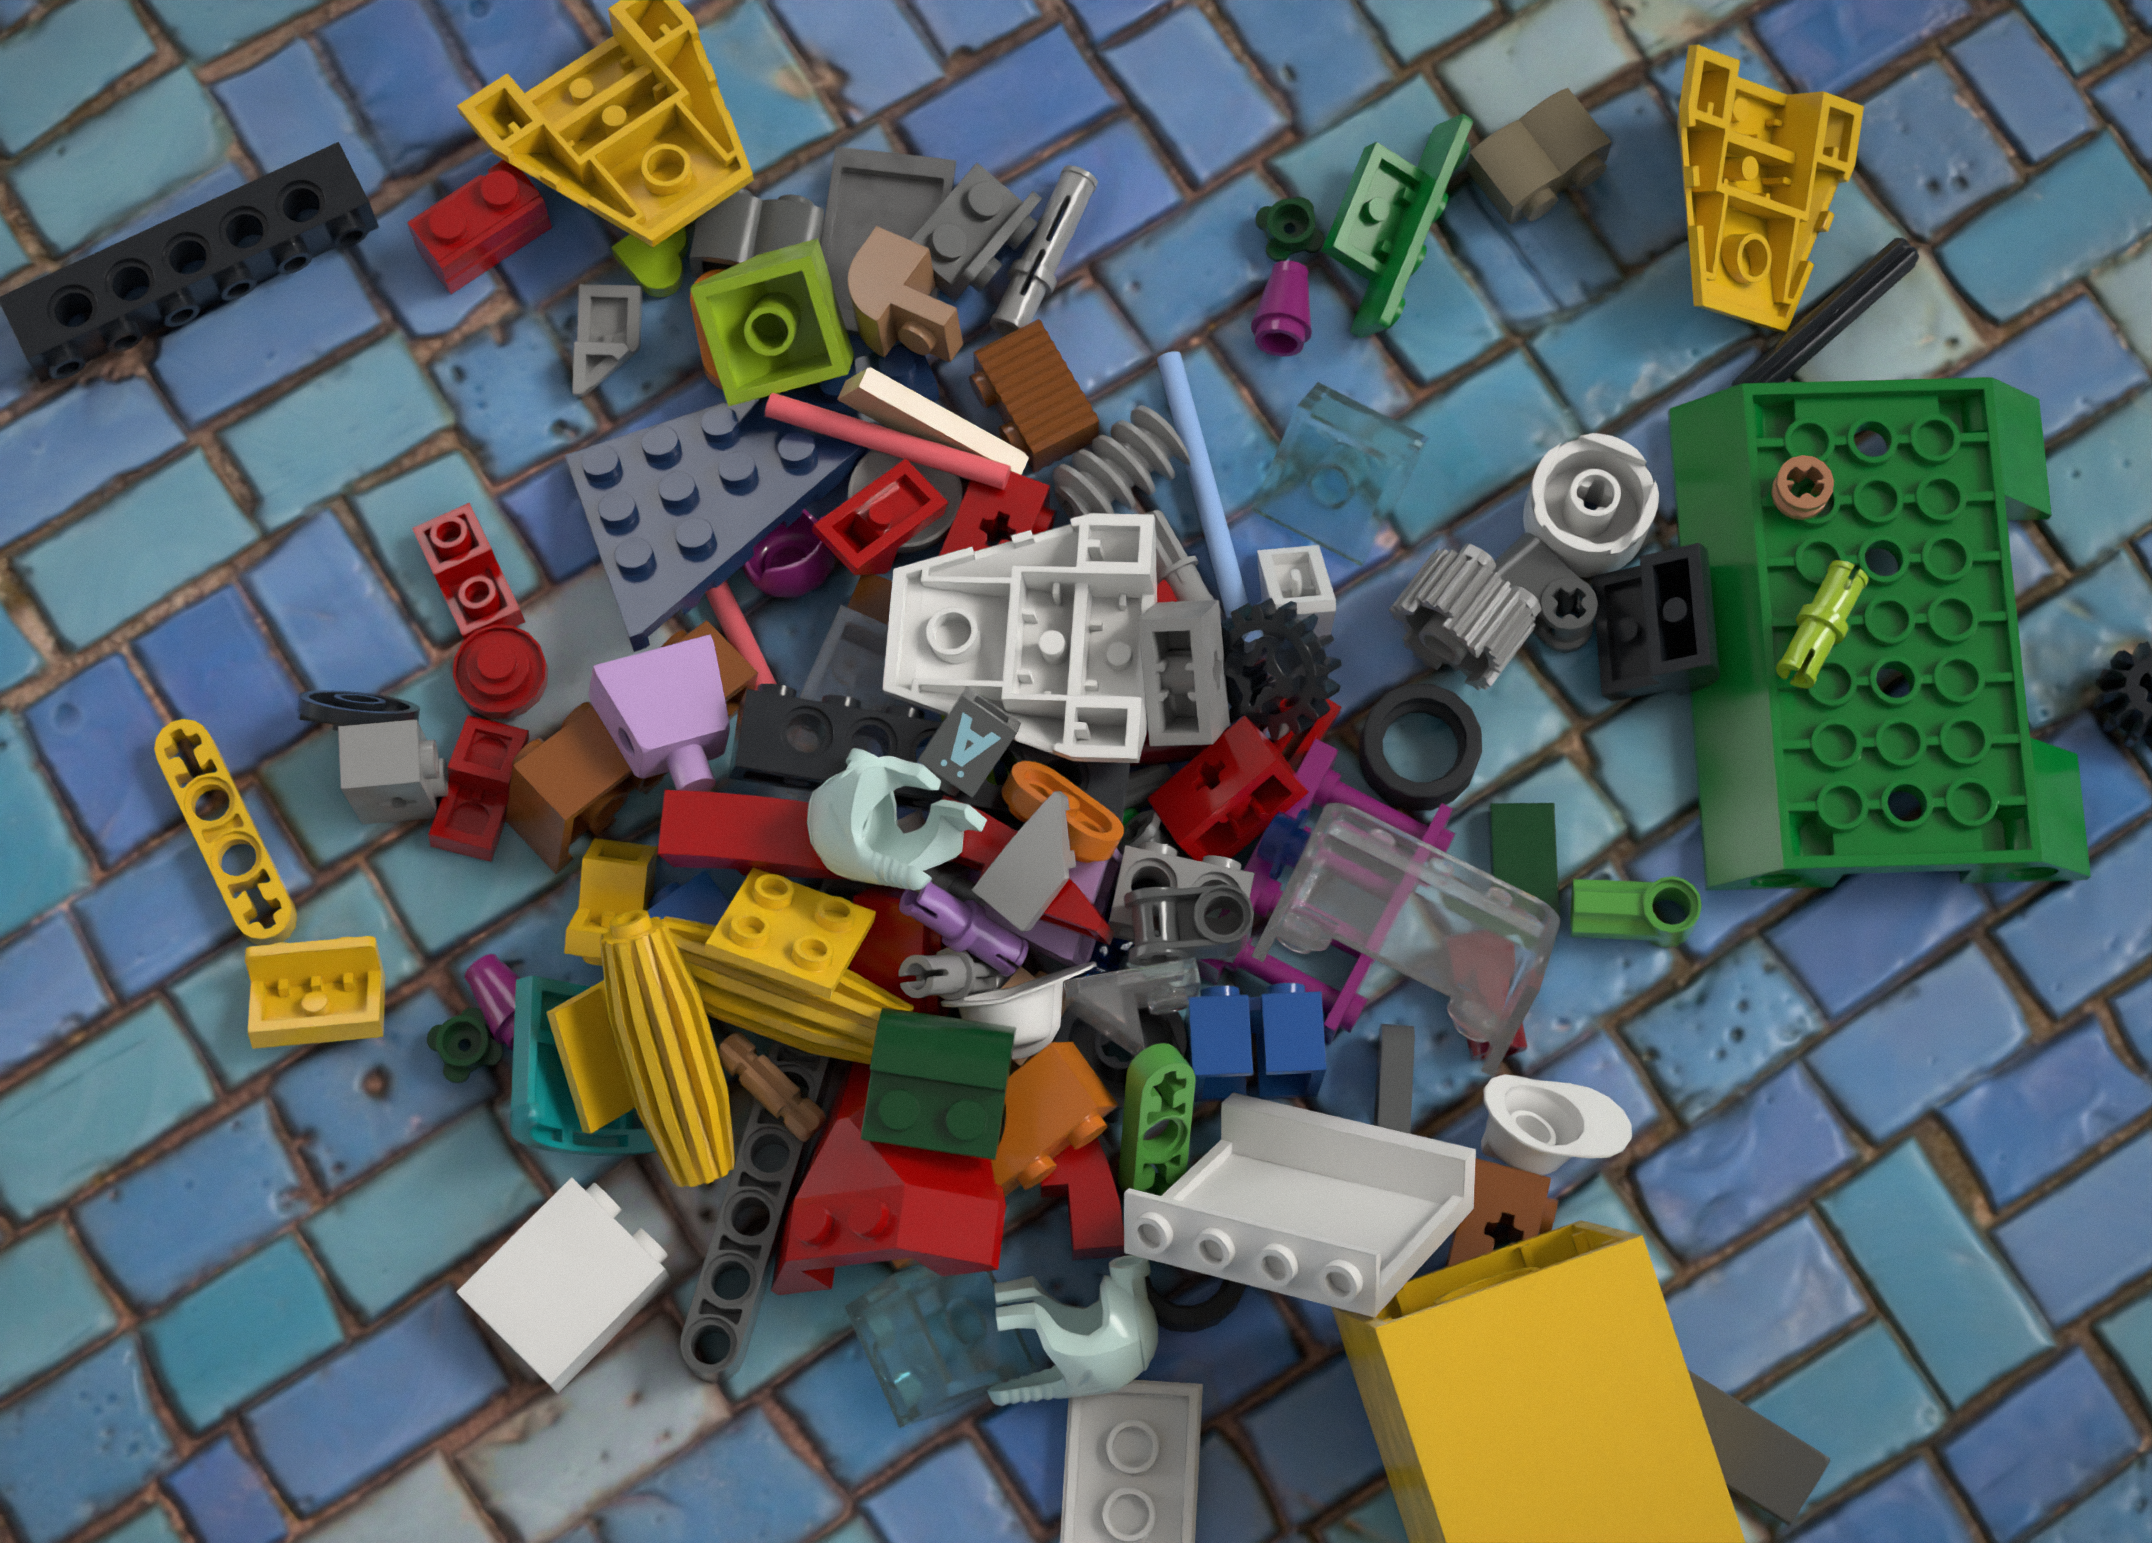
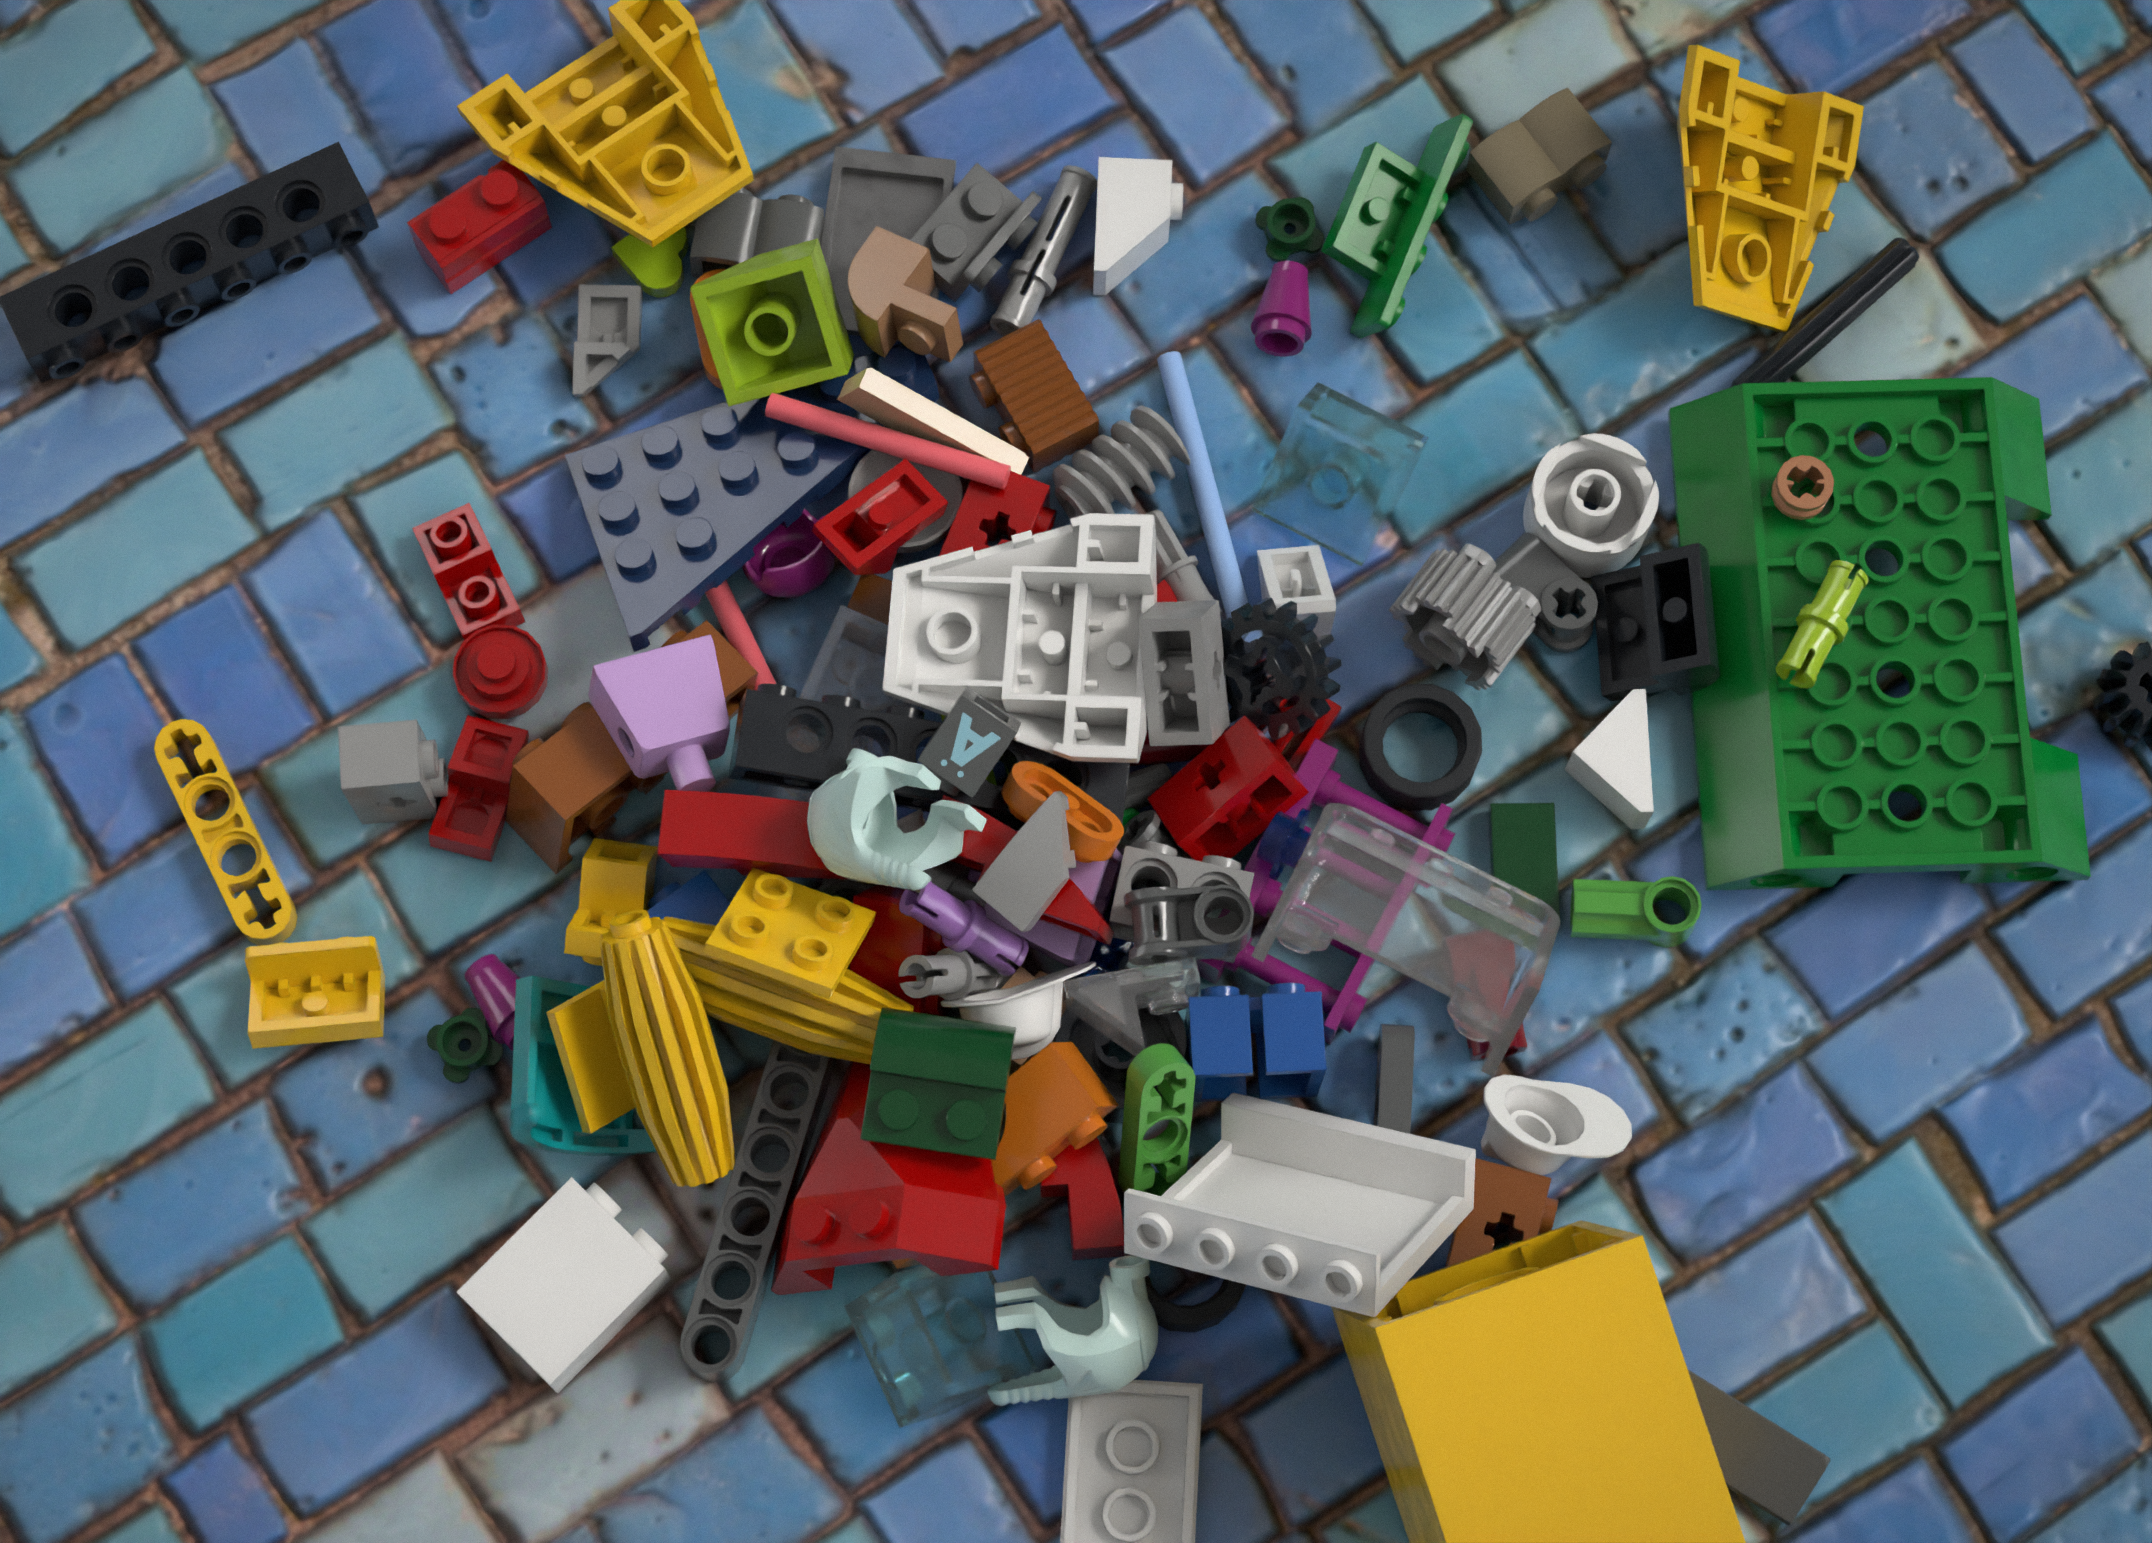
black wheel [297,690,420,731] -> none
medium nougat axle [717,1032,826,1142] -> none
none -> white slope [1093,157,1183,296]
none -> white slope [1565,689,1654,829]

